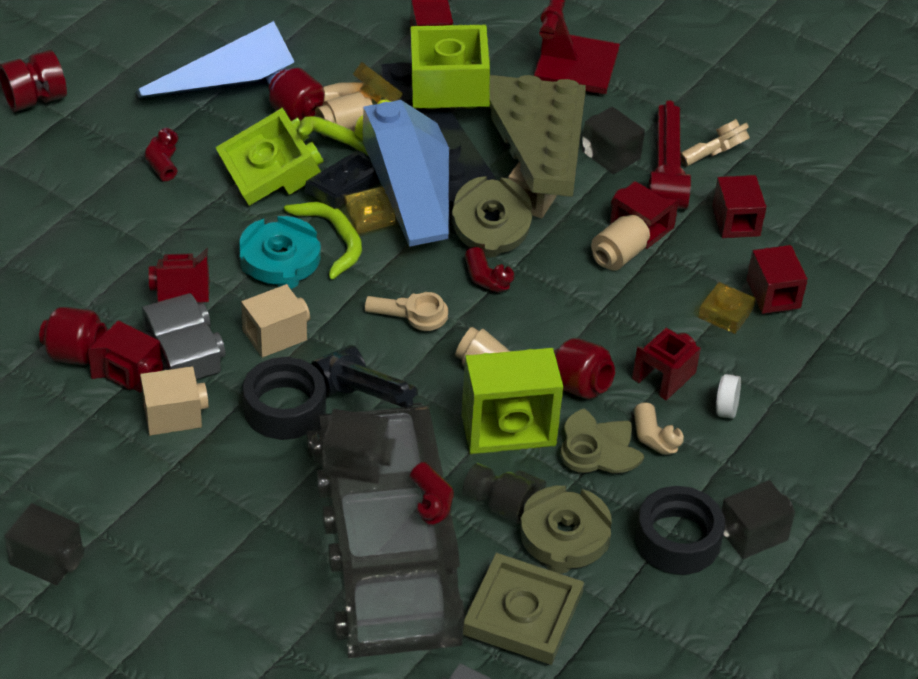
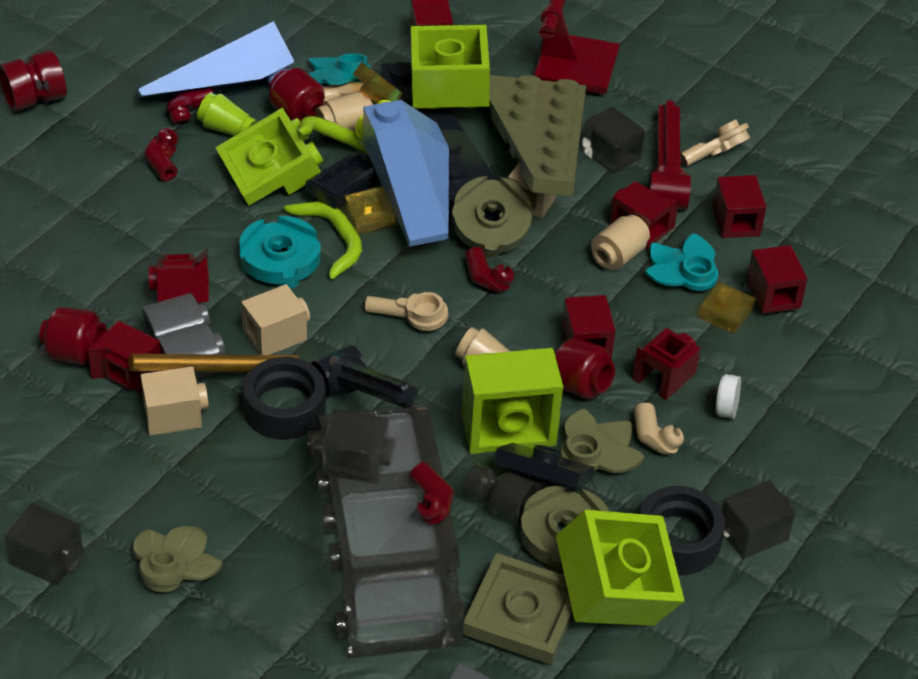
none -> pearl gold bar [128,354,300,372]
none -> olive plate [133,526,223,592]
none -> dark red arm [166,87,213,124]
none -> lime cone [197,93,257,136]
none -> teal plate [308,53,371,85]
none -> black plate [494,442,594,490]
none -> lime brick [556,510,685,626]
none -> dark red brick [561,295,616,358]
none -> teal plate [646,233,718,291]

